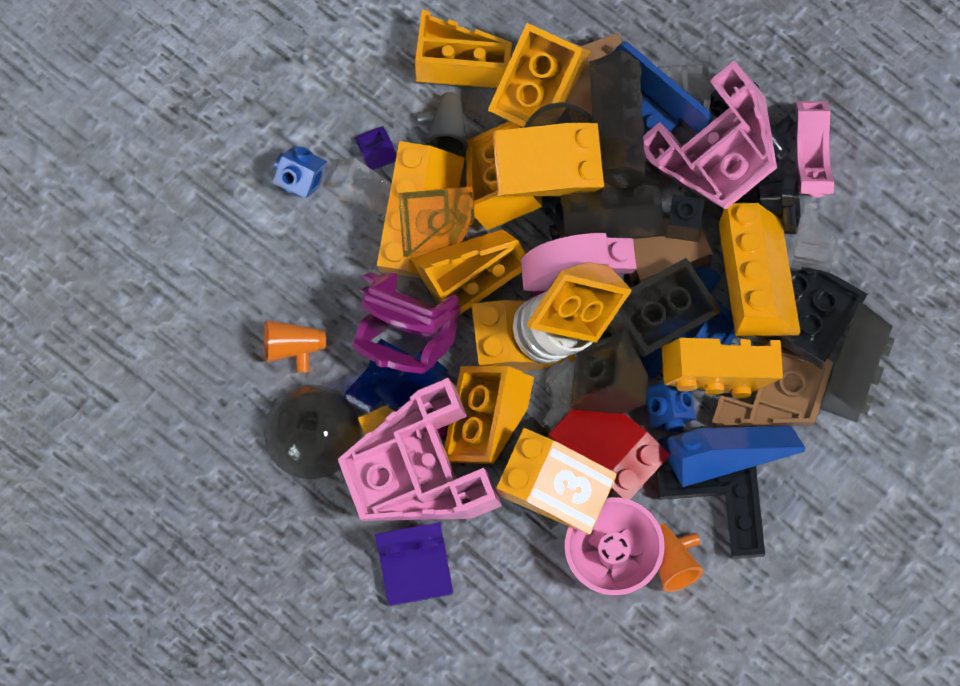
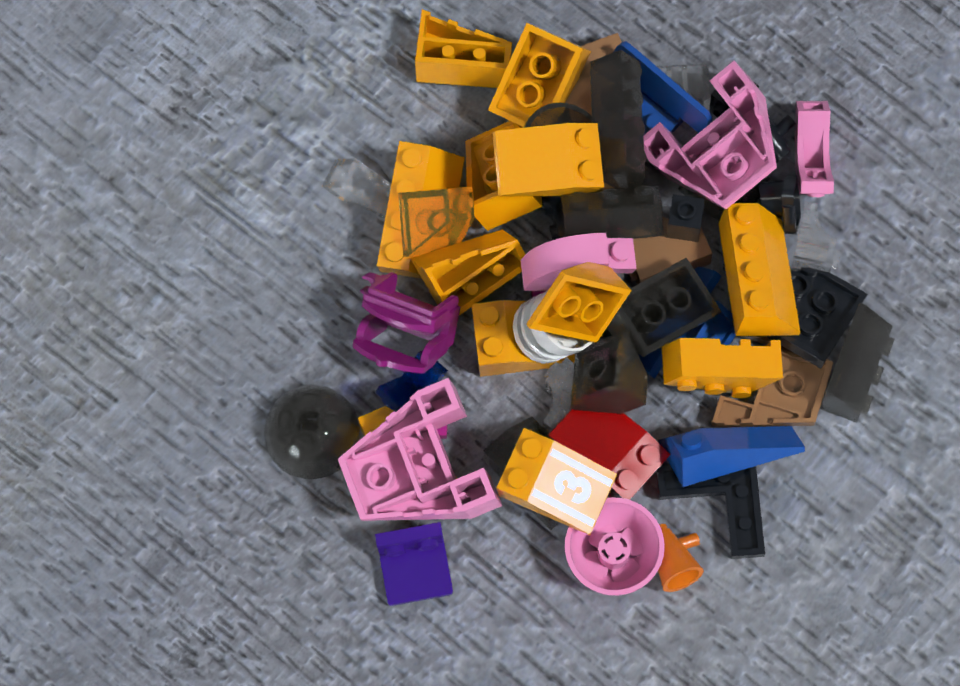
orange piece [264,319,326,373] -> none
blue brick [273,145,328,198] -> none
clear blue bracket [344,339,409,412] -> none
dark purple slope [354,126,397,171] -> none
dark grey piece [418,92,468,155] -> none
light orange slope [444,366,534,464] -> none
blue brick [644,381,696,432] -> none

